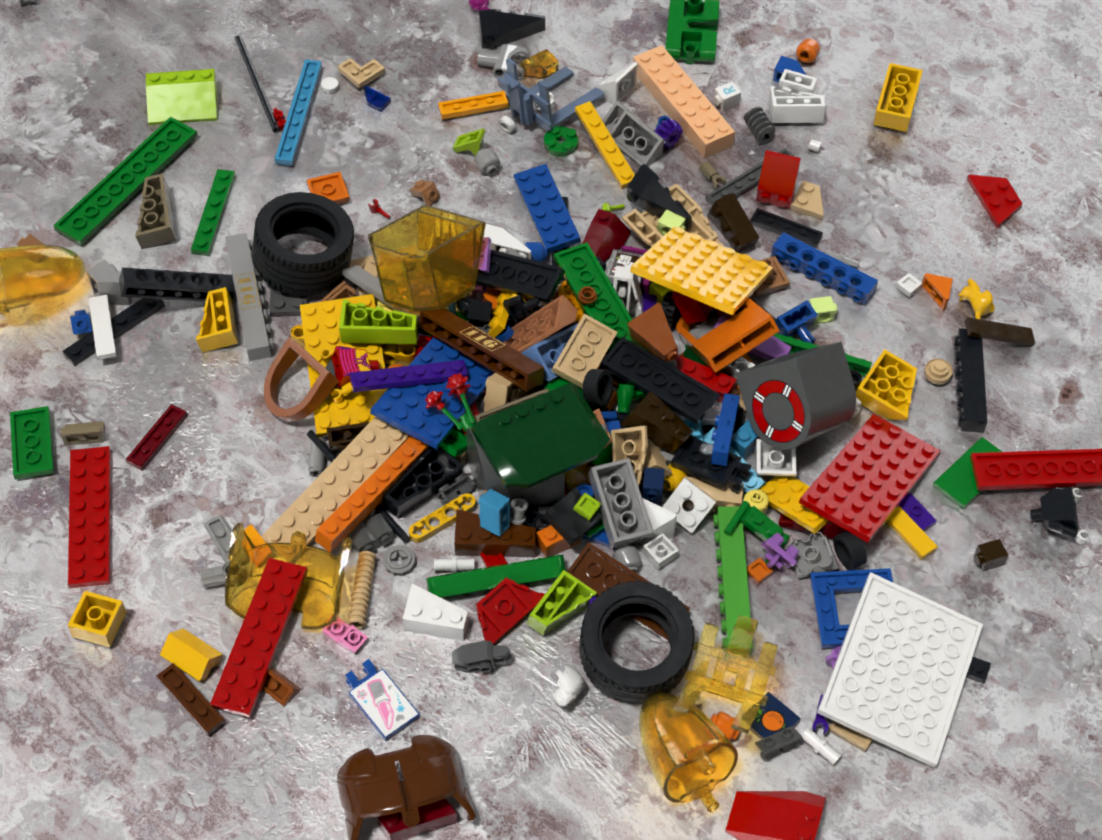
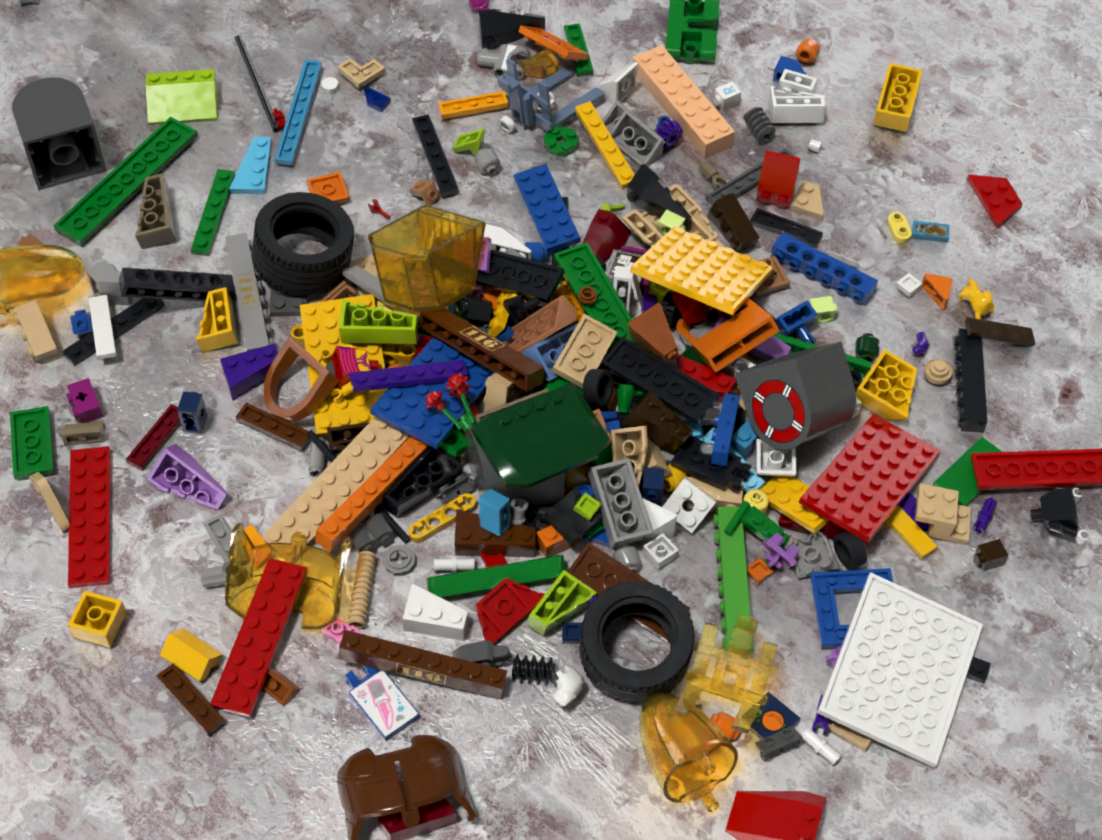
none -> dark grey brick [12,77,107,191]
none -> tan wedge [13,299,58,362]
none -> tan beam [29,472,70,532]
none -> magenta brick [66,378,104,423]
none -> medium lavender wedge [147,444,228,510]
none -> dark blue brick [177,391,207,435]
none -> dark purple wedge [220,343,278,401]
none -> medium azure wing [229,137,272,194]
none -> reddish brown plate [236,403,310,451]
none -> reddish brown brick [338,630,507,700]
none -> black plate [412,114,458,197]
none -> black piece [512,654,555,684]
none -> orange plate [518,25,589,61]
none -> dark blue tile [562,622,582,644]
none -> green tile [564,23,594,77]
none -> dark green head [855,333,880,362]
none -> light yellow plate [887,212,912,244]
none -> tile [912,220,950,242]
none -> dark purple arm [912,332,929,356]
none -> tan bracket [915,483,971,545]
none -> dark purple axle [972,498,997,535]

